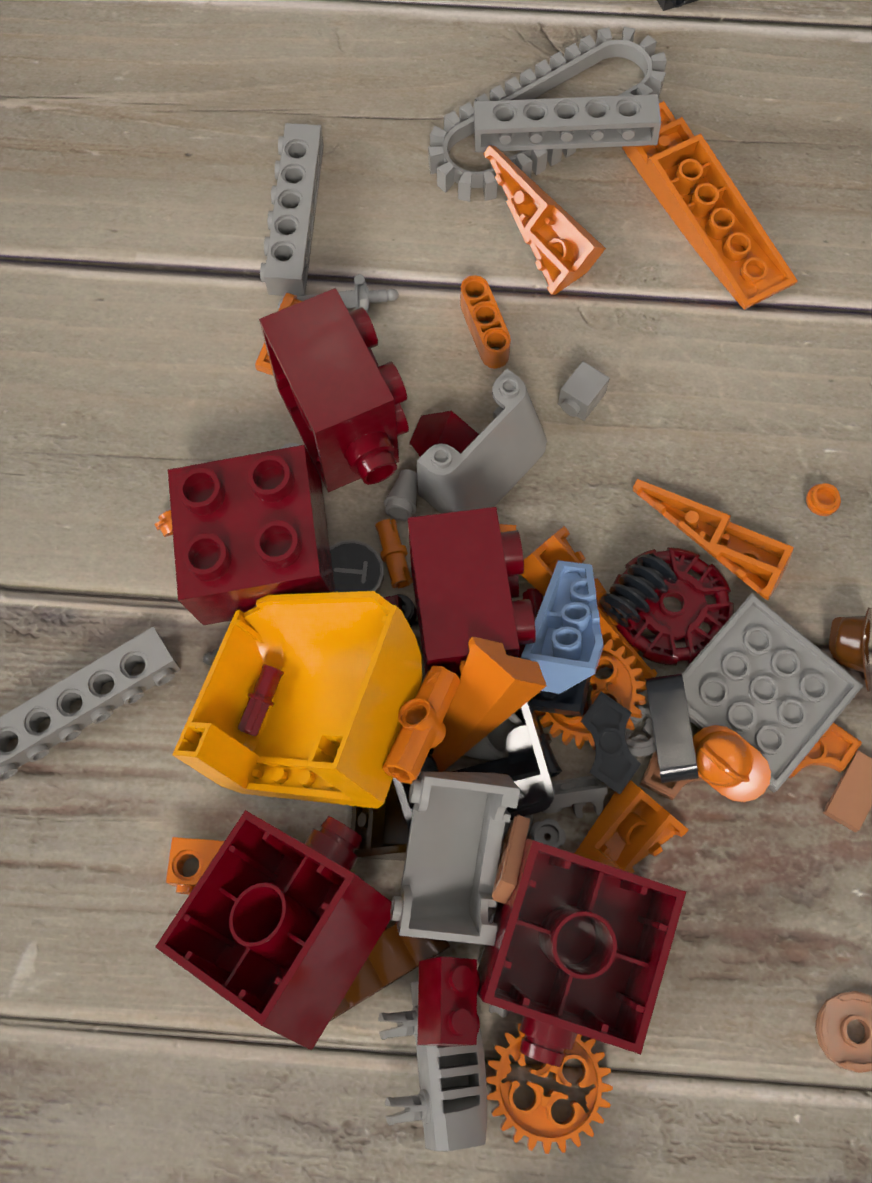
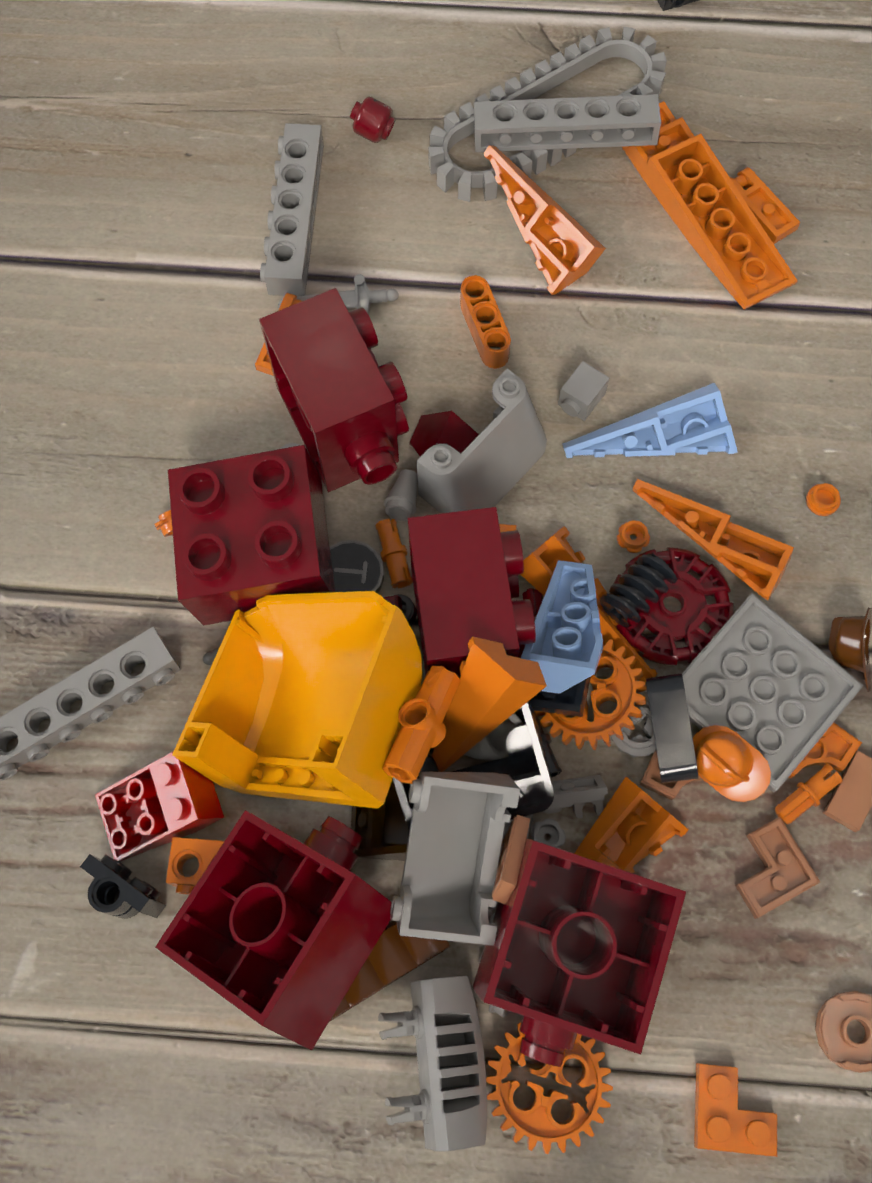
dark red axle [238,664,284,736] -> none
dark red brick [417,956,480,1047] -> none
black tile [581,691,641,794] -> none
none -> black plate [80,854,166,919]
none -> red slope [95,752,225,862]
none -> dark red head [350,96,396,143]
none -> light blue wedge [562,383,738,458]
none -> orange plate [617,520,650,553]
none -> orange plate [694,1063,777,1157]
none -> orange plate [730,167,801,244]
none -> nougat tile [735,817,820,919]
none -> orange axle [774,764,843,824]

